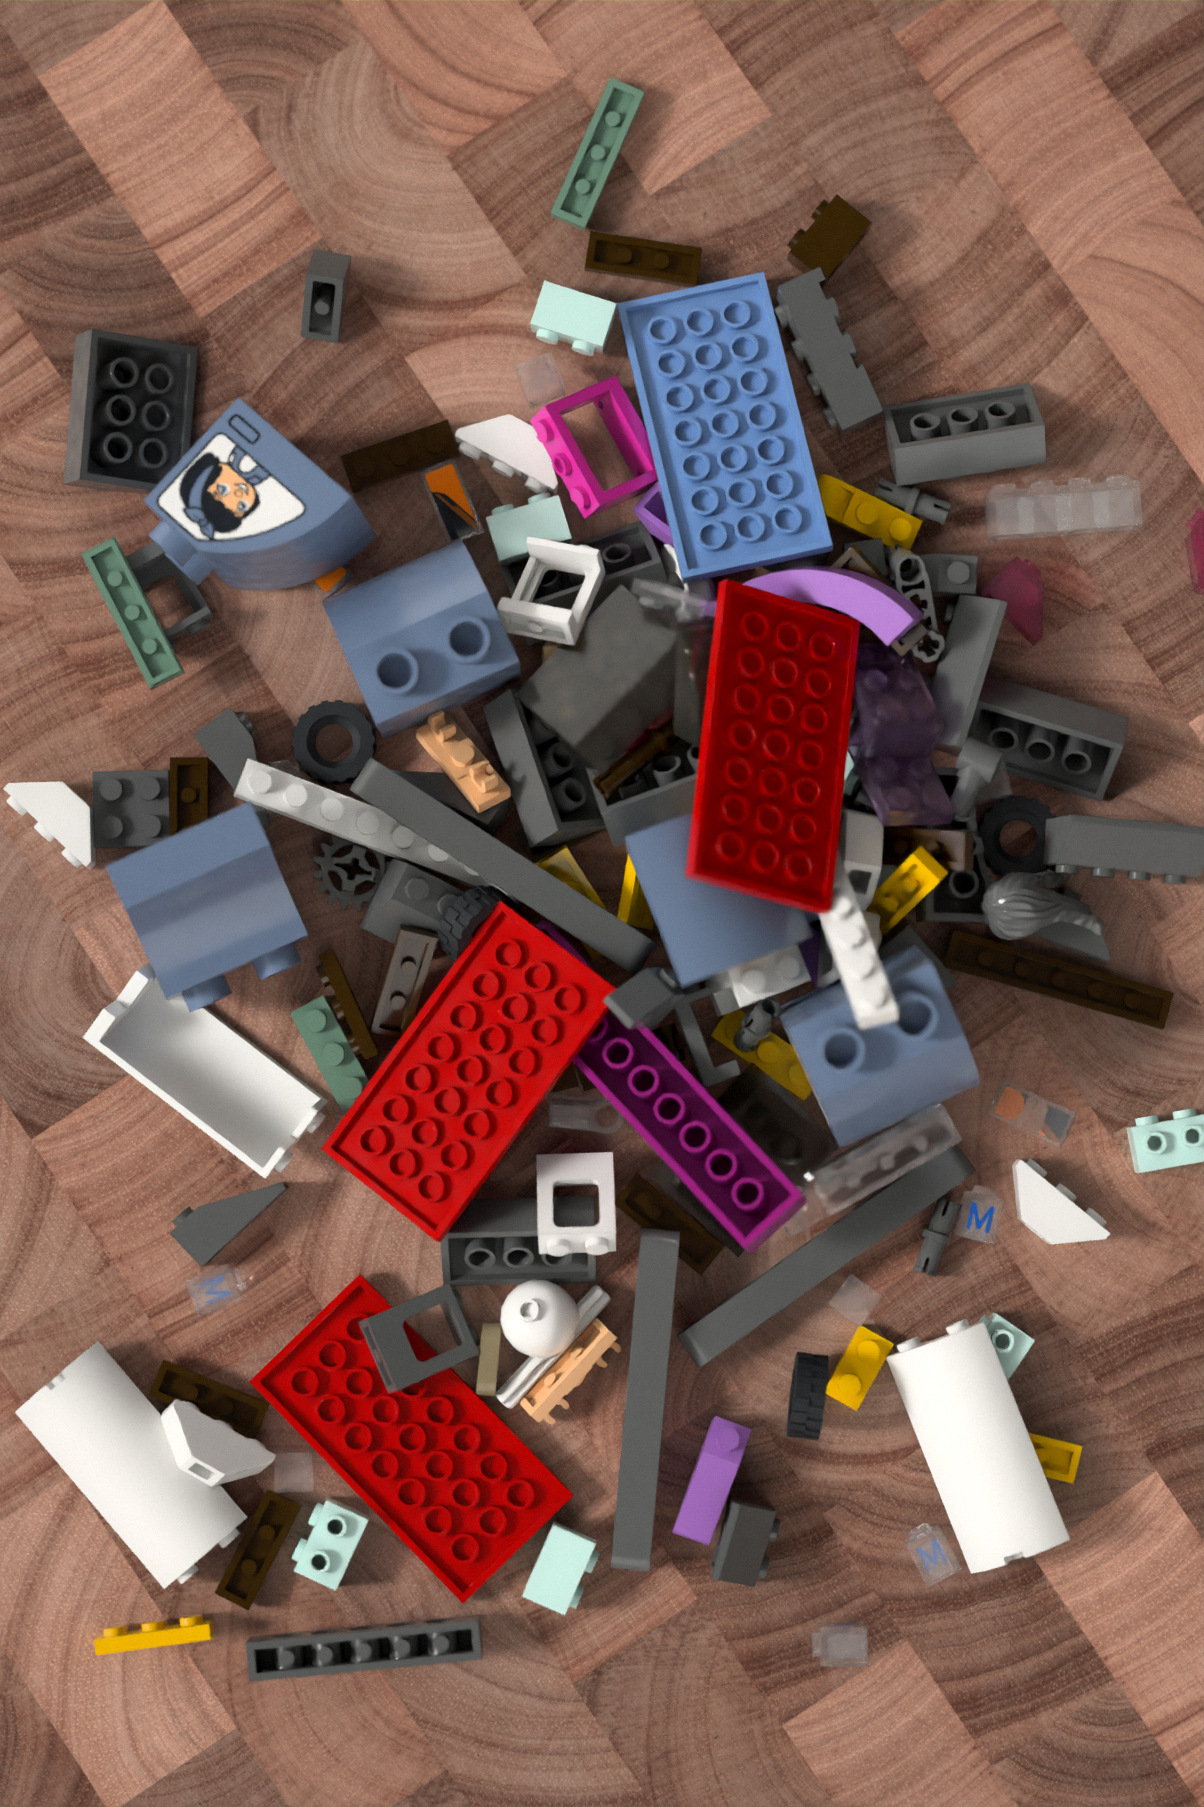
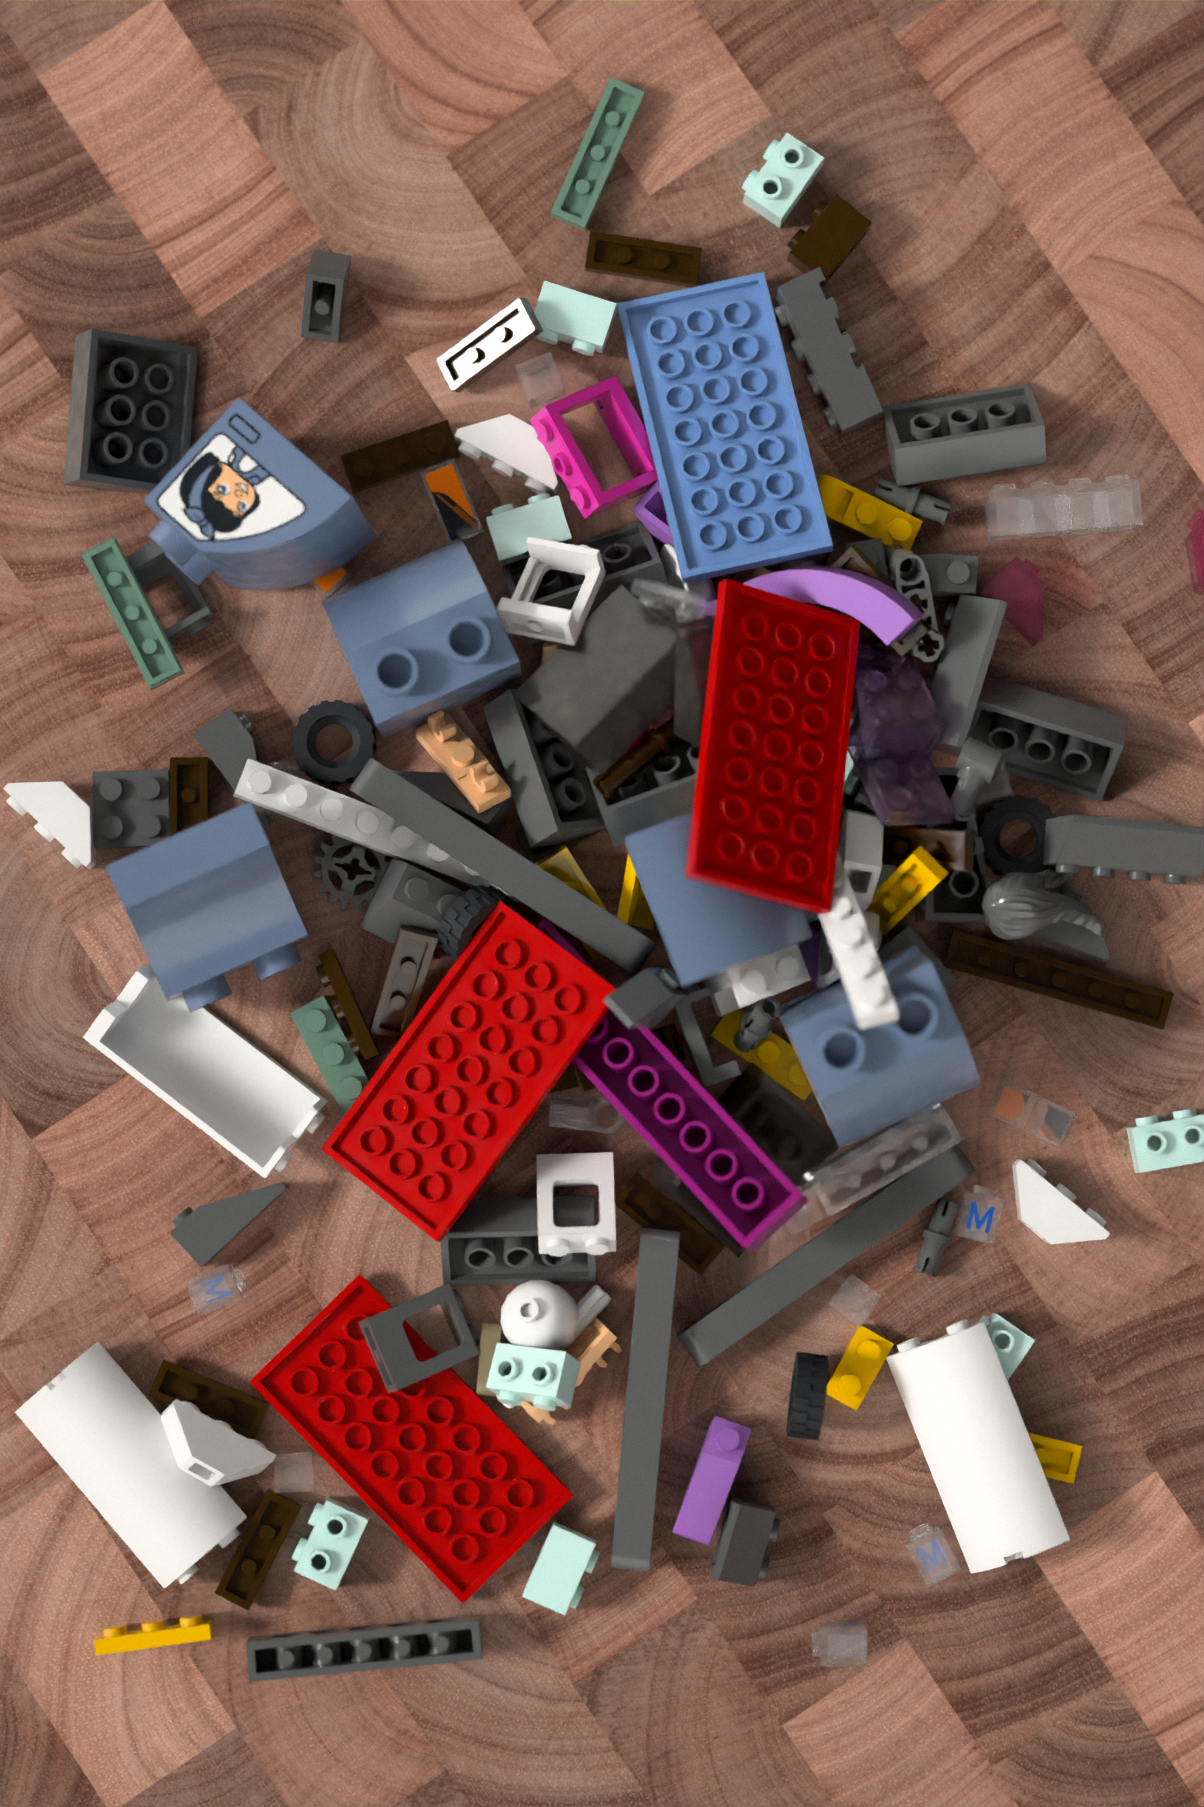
none -> plate [436,297,543,393]
none -> light aqua brick [486,1343,581,1411]
none -> light aqua brick [742,133,824,228]

